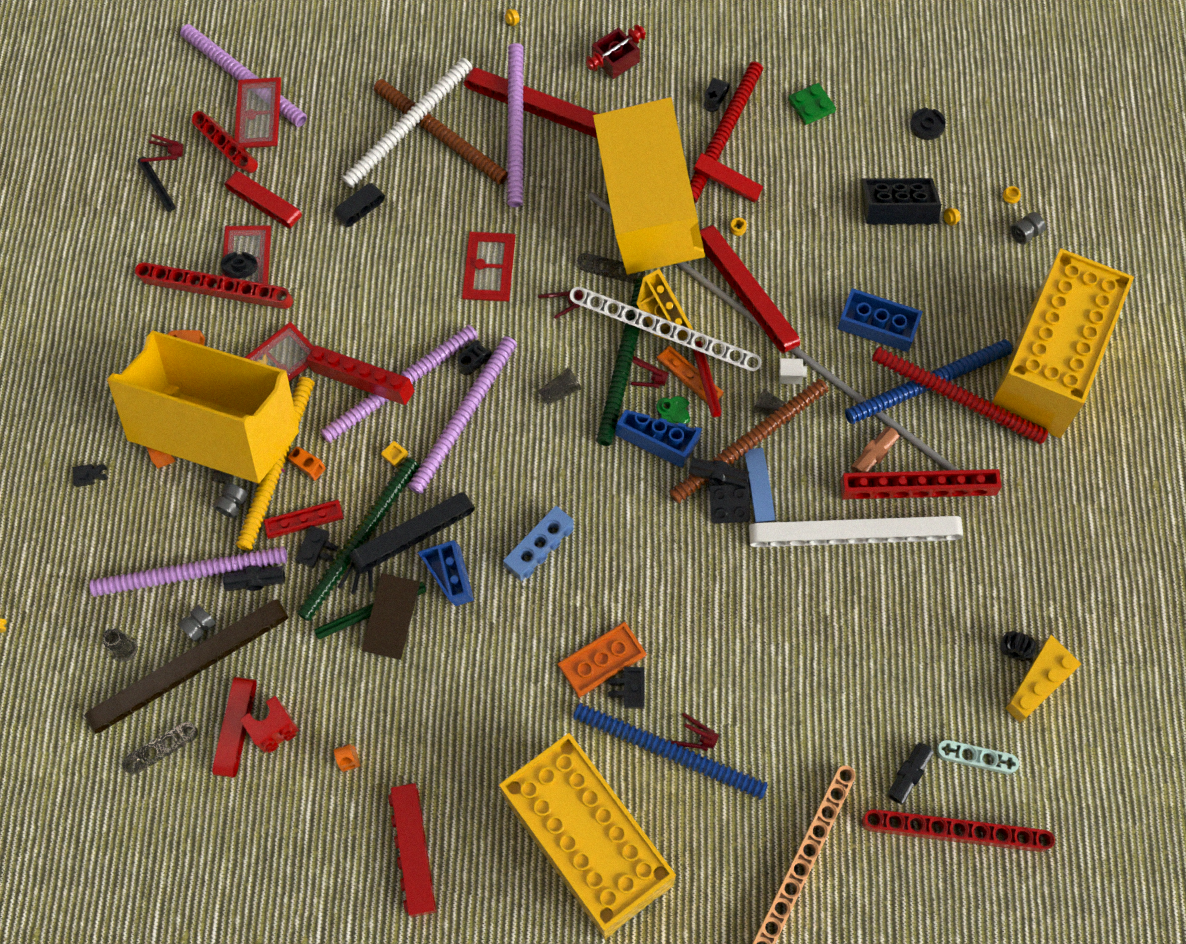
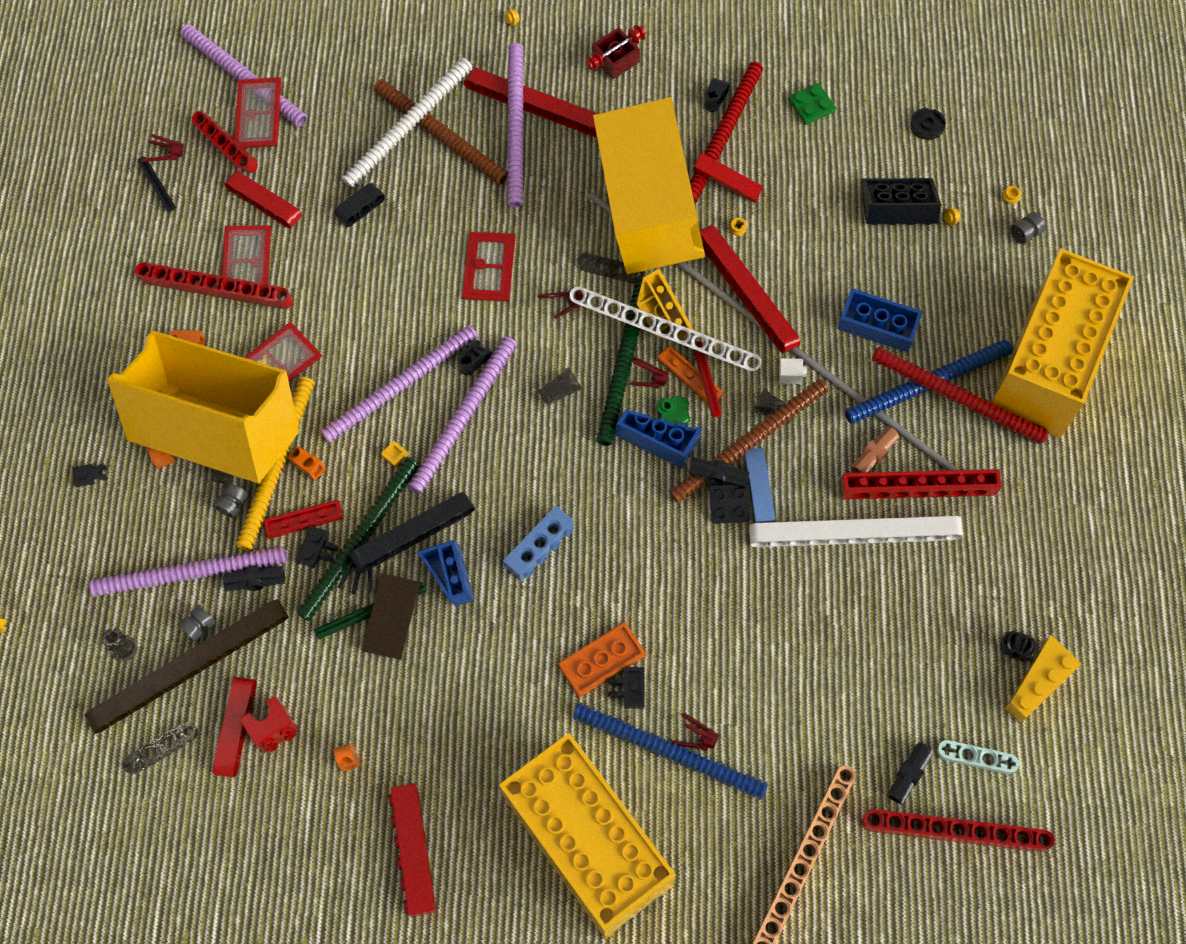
black tile [220,252,258,279] -> none
red brick [306,345,415,405] -> none

